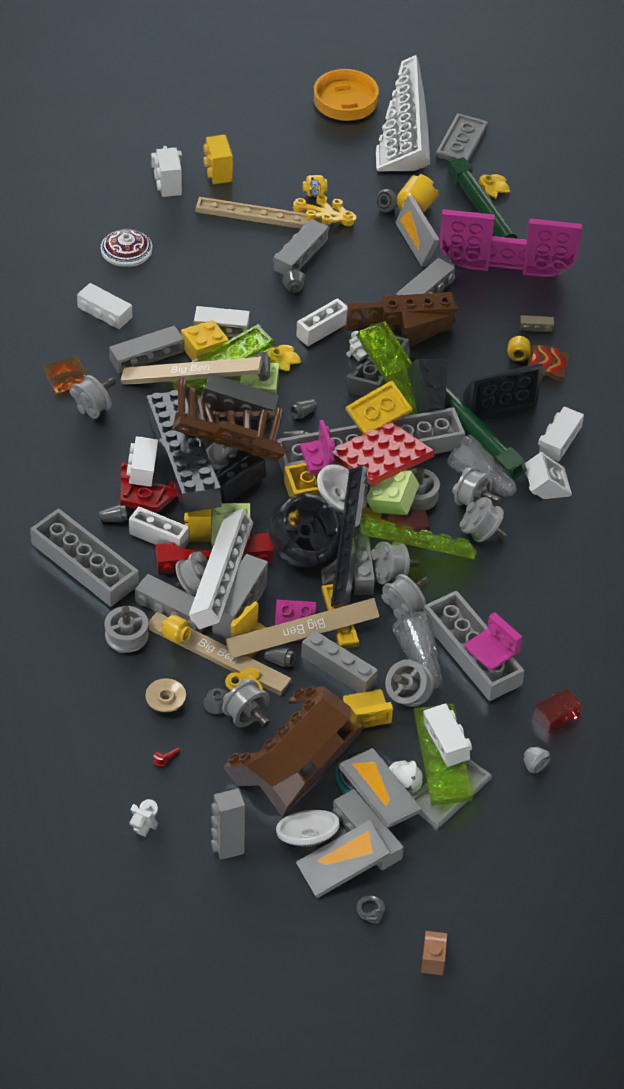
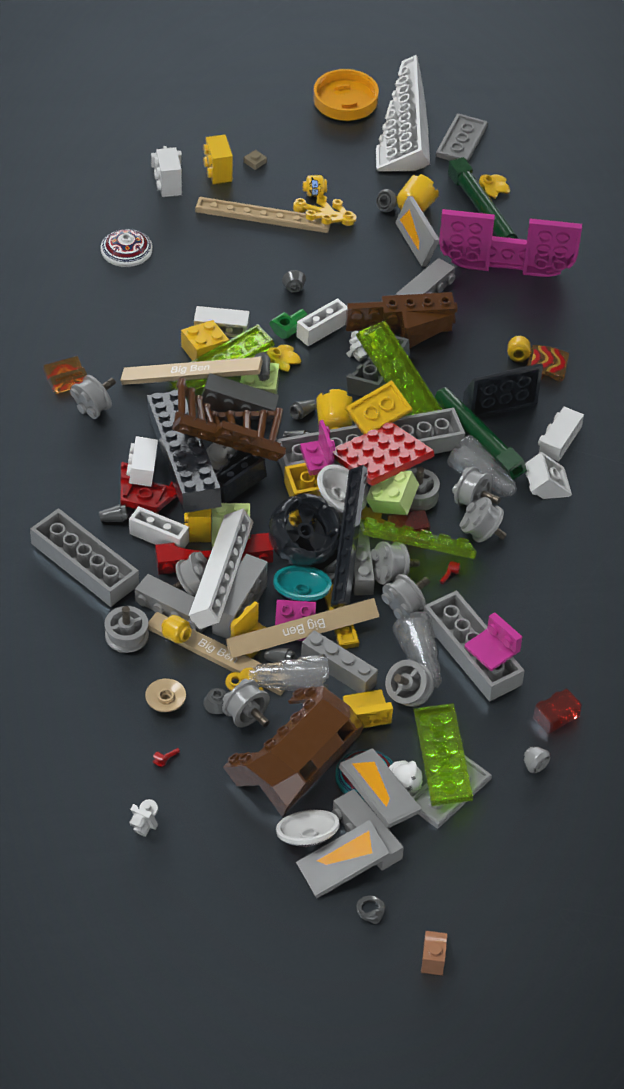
white brick [77,283,132,329] -> none
light grey brick [109,326,184,373] -> none
light grey brick [211,788,245,860] -> none
light grey brick [273,219,329,275] -> none
black wedge [407,359,448,414] -> none
white brick [423,703,472,767] -> none
dark tan piece [520,315,554,333] -> none
none -> dark tan plate [244,150,267,170]
none -> clear cone [249,654,329,691]
none -> green piece [269,309,307,339]
none -> teal dish [273,565,332,602]
none -> yellow cylinder [316,389,353,430]
none -> red hand [439,561,460,584]

